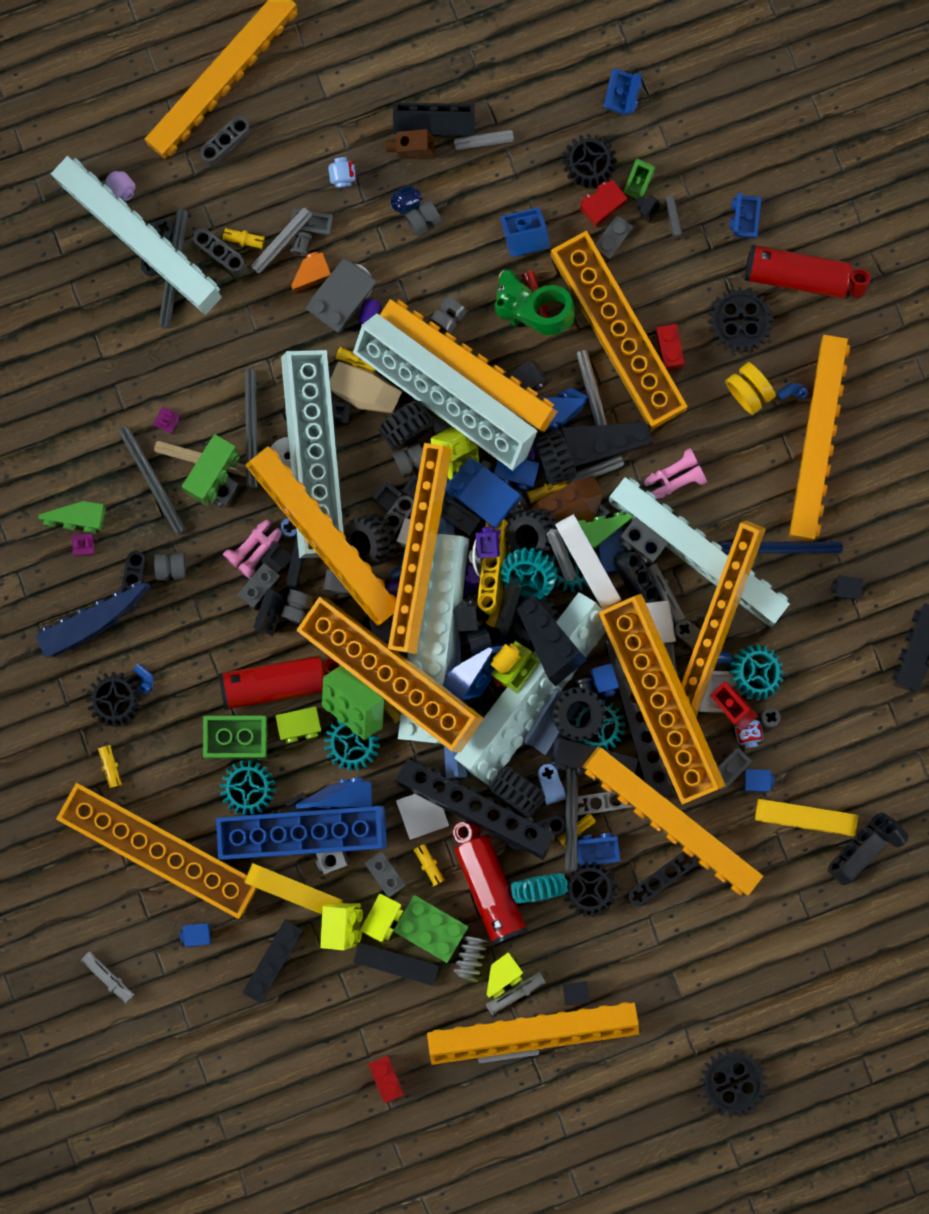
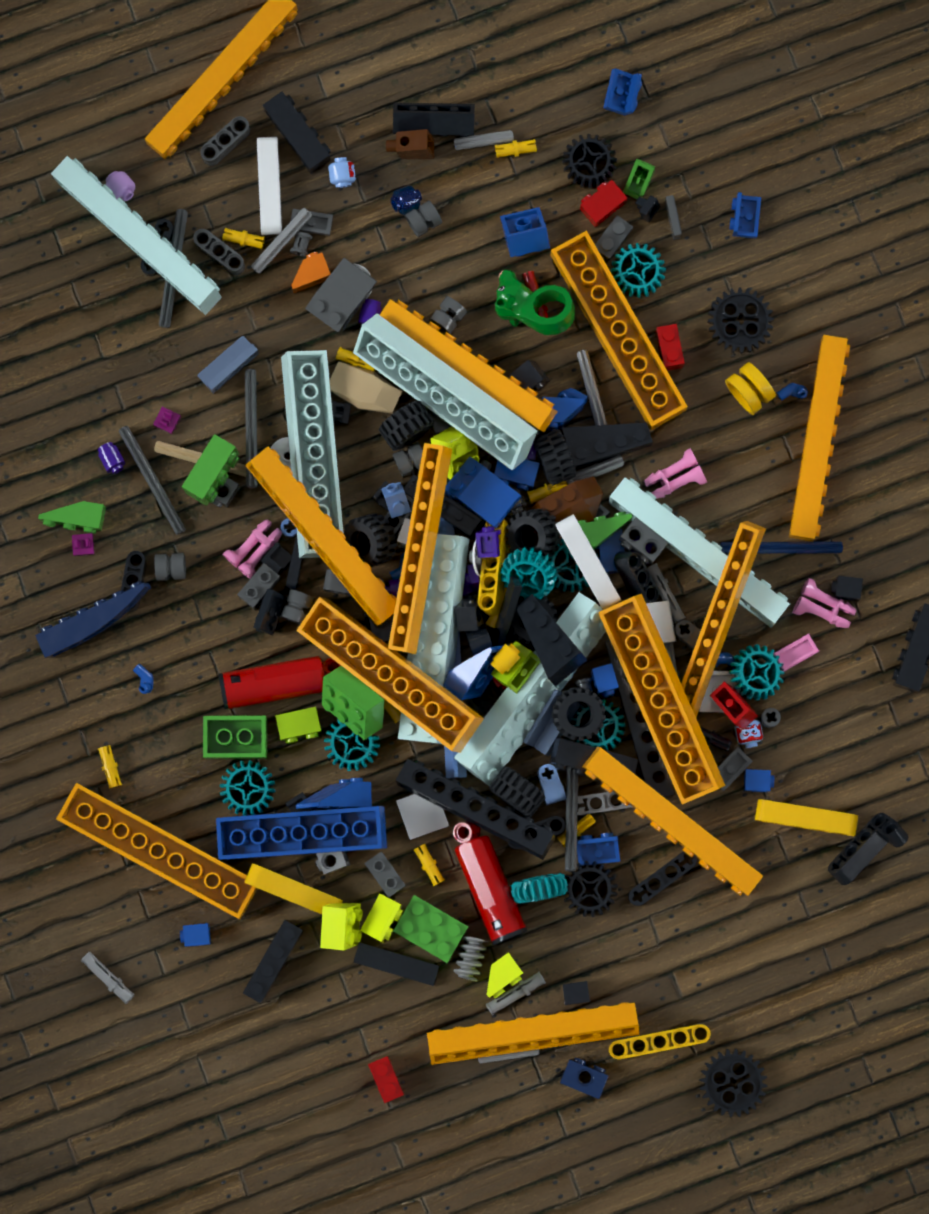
black gear [86,672,143,728] -> none
light grey axle [547,529,576,581] -> none
red piece [744,244,871,299] -> none
none -> dark purple brick [98,442,125,474]
none -> sand blue panel [198,336,259,394]
none -> white beam [257,137,282,235]
none -> black brick [263,91,331,174]
none -> medium blue bracket [381,482,411,518]
none -> yellow pin [495,139,537,158]
none -> dark blue brick [560,1057,609,1099]
none -> yellow beam [609,1024,710,1059]
none -> teal gear [611,243,666,298]
none -> black axle [700,726,732,751]
none -> bright pink tile [773,634,819,671]
none -> bright pink piece [792,578,856,628]

